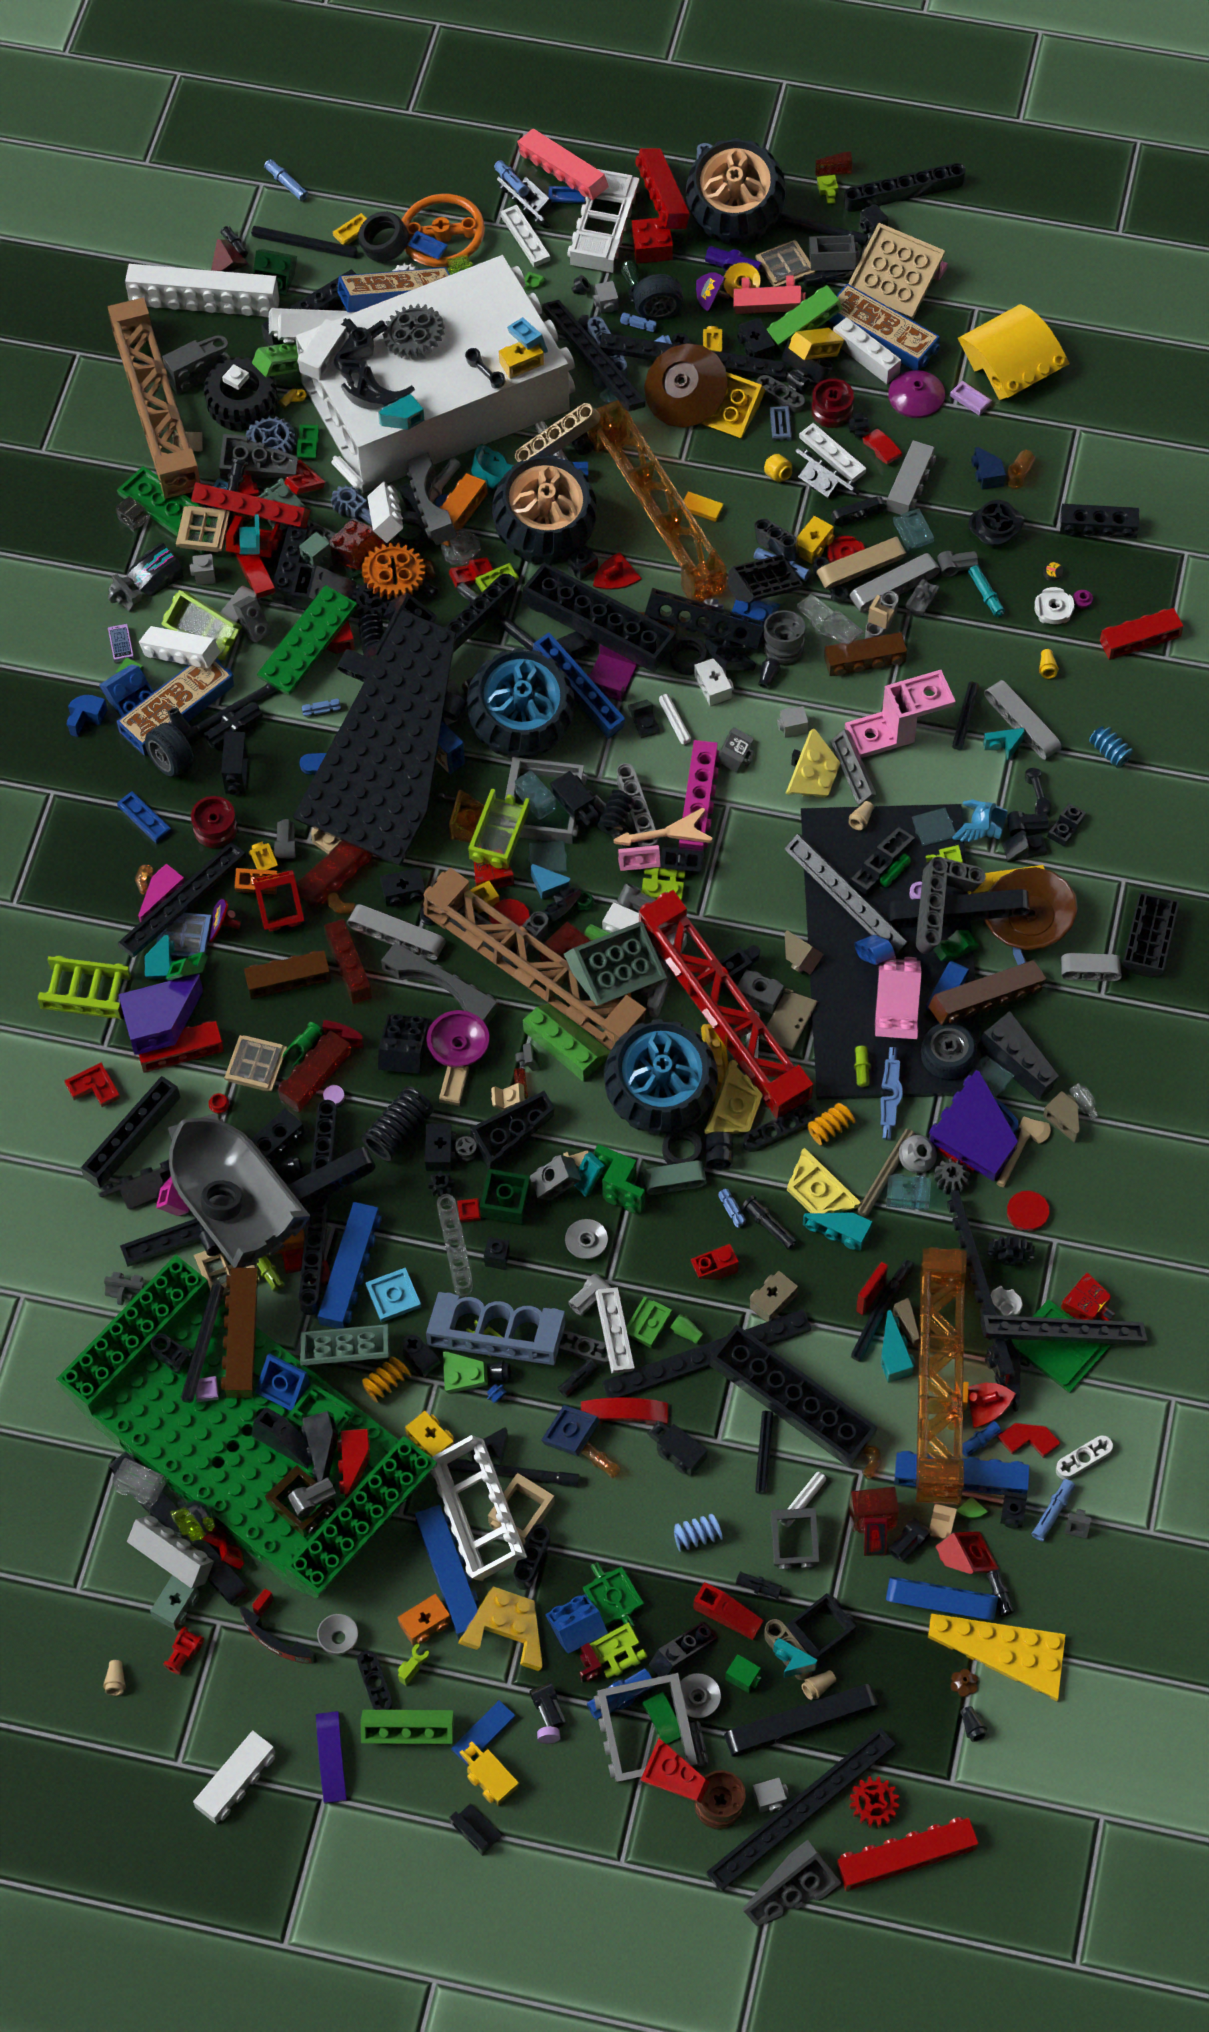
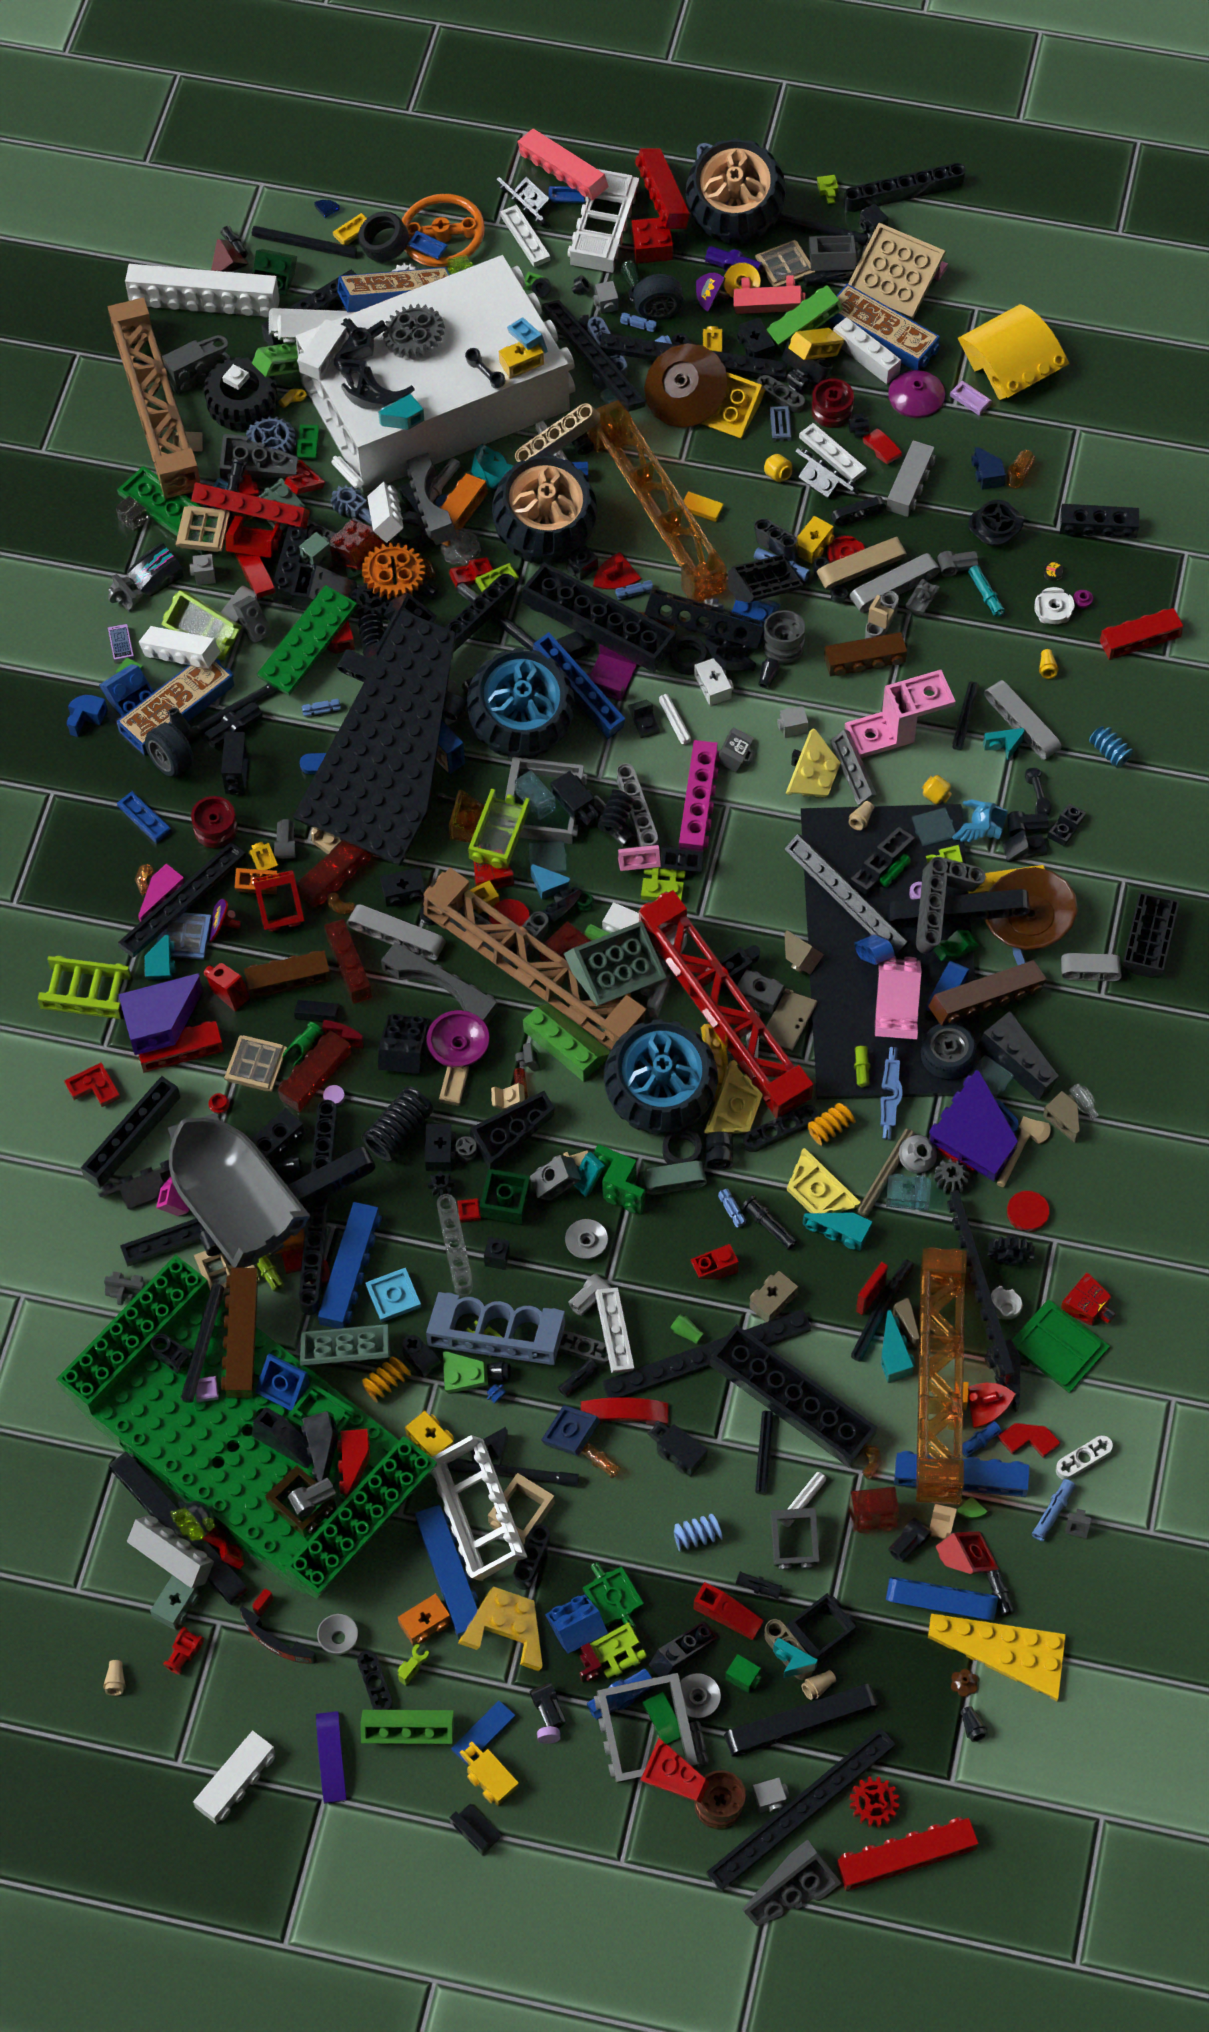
clear brick [112,1458,166,1504] -> none
green slope [166,952,208,981] -> none
black tyre [201,1180,242,1221] -> none
teal panel [239,514,260,554] -> none
medium blue pin [264,159,309,201] -> none
medium blue pin [494,160,529,197] -> none
light nougat piece [614,808,712,846] -> none
dark grey piece [617,883,657,911] -> none
bright green plate [626,1296,672,1348] -> none
clear slope [797,594,864,644] -> none
clear red slope [815,151,852,175] -> none
slope [863,1518,887,1556] -> none
clear light blue plate [893,508,934,551] -> none
black plate [980,1315,1147,1345] -> none
black brick [1000,1491,1027,1528] -> none
none -> red torso [204,963,250,1011]
none -> black slope [294,1000,339,1022]
none -> clear blue tile [314,200,340,218]
none -> black tile [532,277,552,297]
none -> medium blue axle [615,580,653,600]
none -> yellow head [922,775,952,805]

